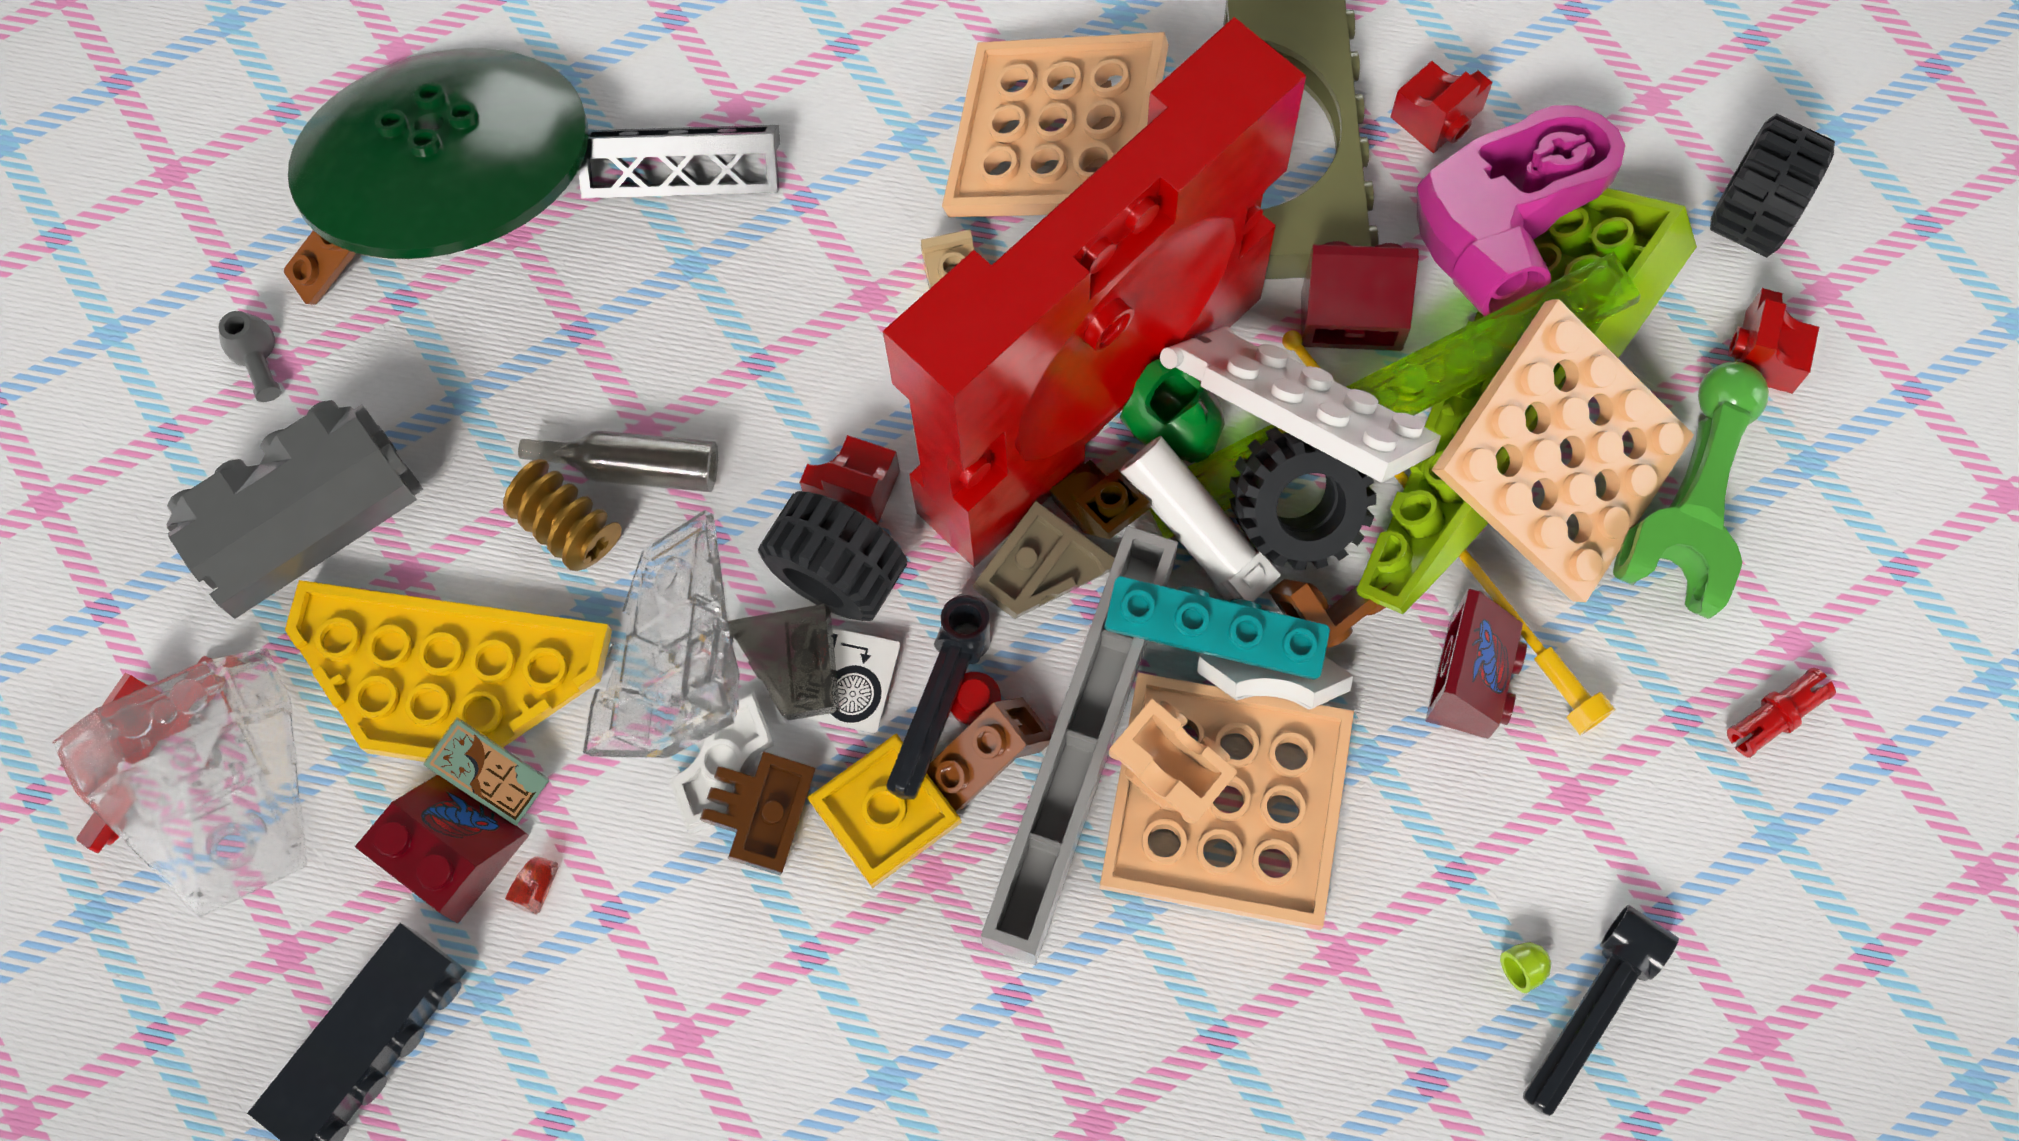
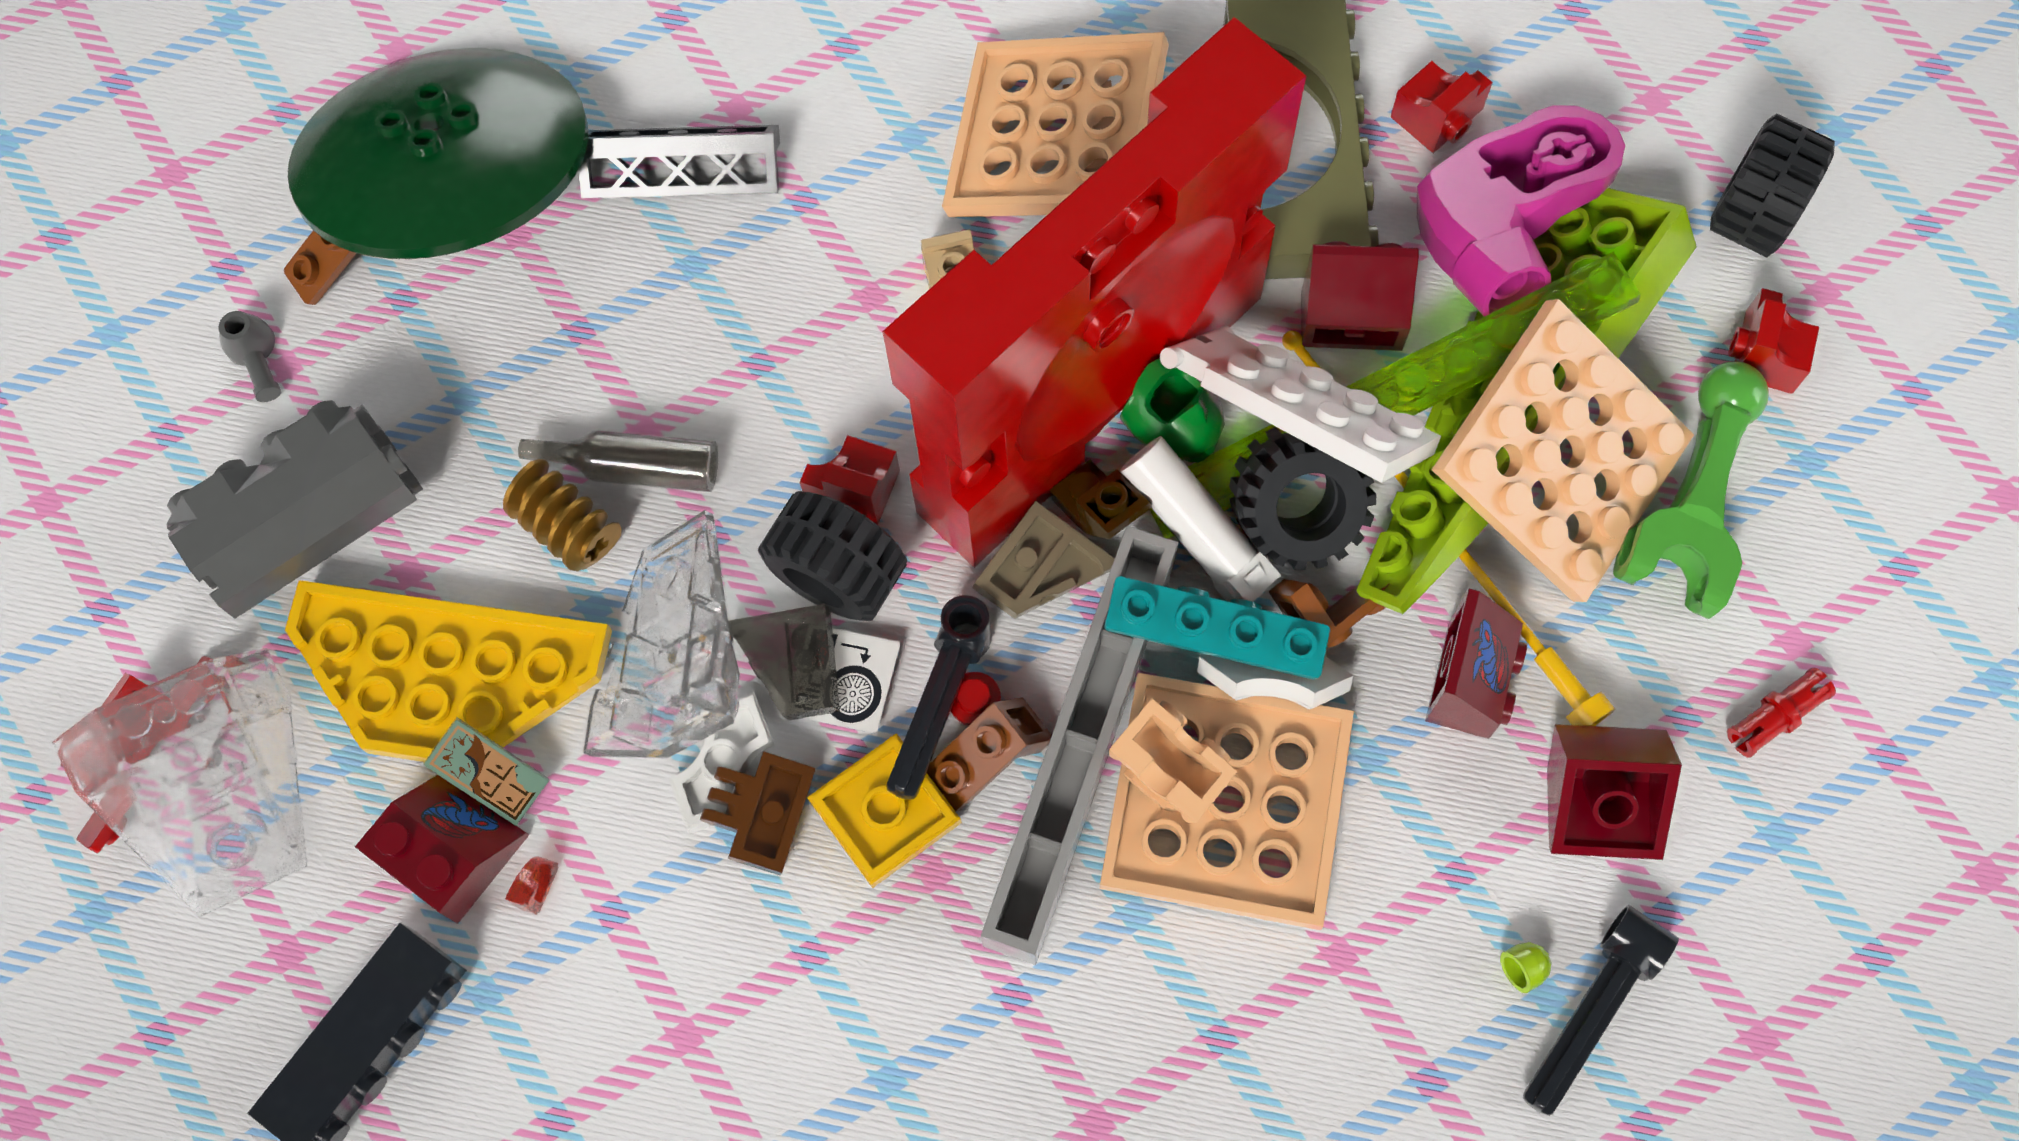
none -> dark red slope [1547,724,1682,860]

